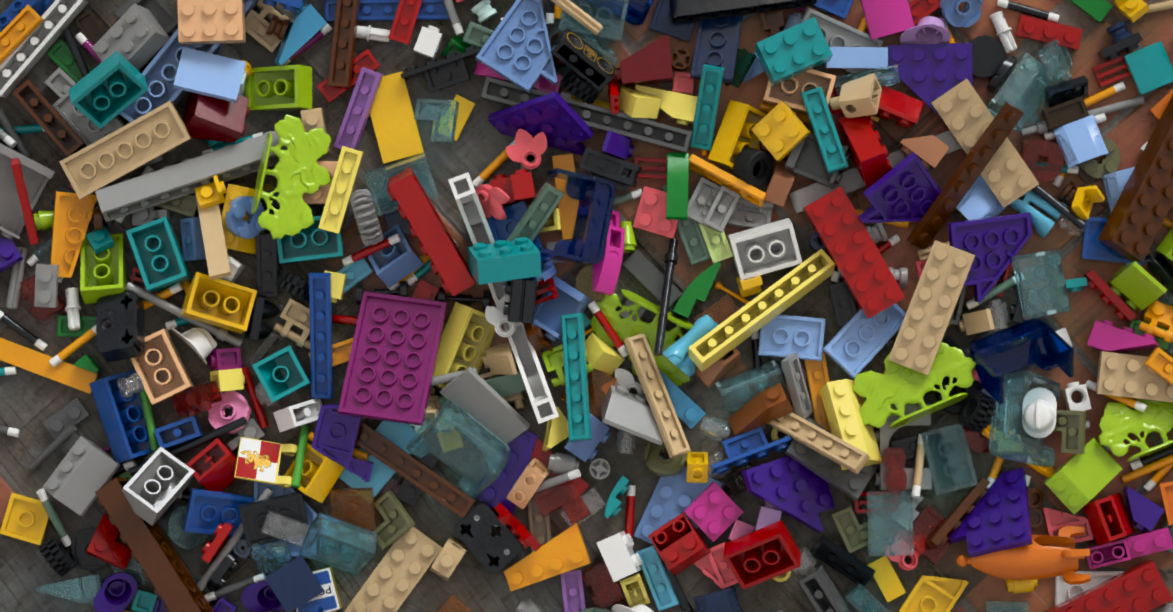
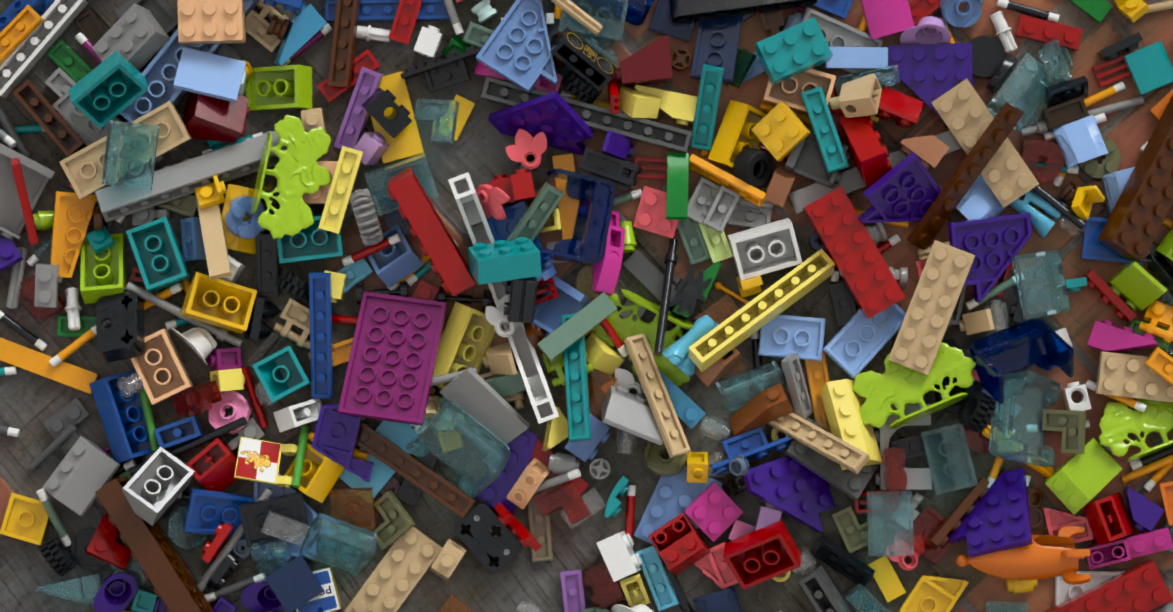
black bar [62,28,90,78] -> none
green slope [73,355,102,373] -> none
light orange bar [473,140,515,188] -> none
light orange wing [504,523,591,591] -> none
coral tile [672,71,695,95] -> none
tan bar [911,434,927,498] -> none
white piece [1022,387,1057,438] -> none
dark blue wheel [1106,20,1132,44] -> none
none -> clear light blue slope [102,120,159,190]
none -> lavender brick [353,131,390,166]
none -> black brick [361,87,412,138]
none -> sand green tile [537,292,618,362]
none -> black piece [669,264,712,316]
none -> sand blue plate [729,455,749,476]

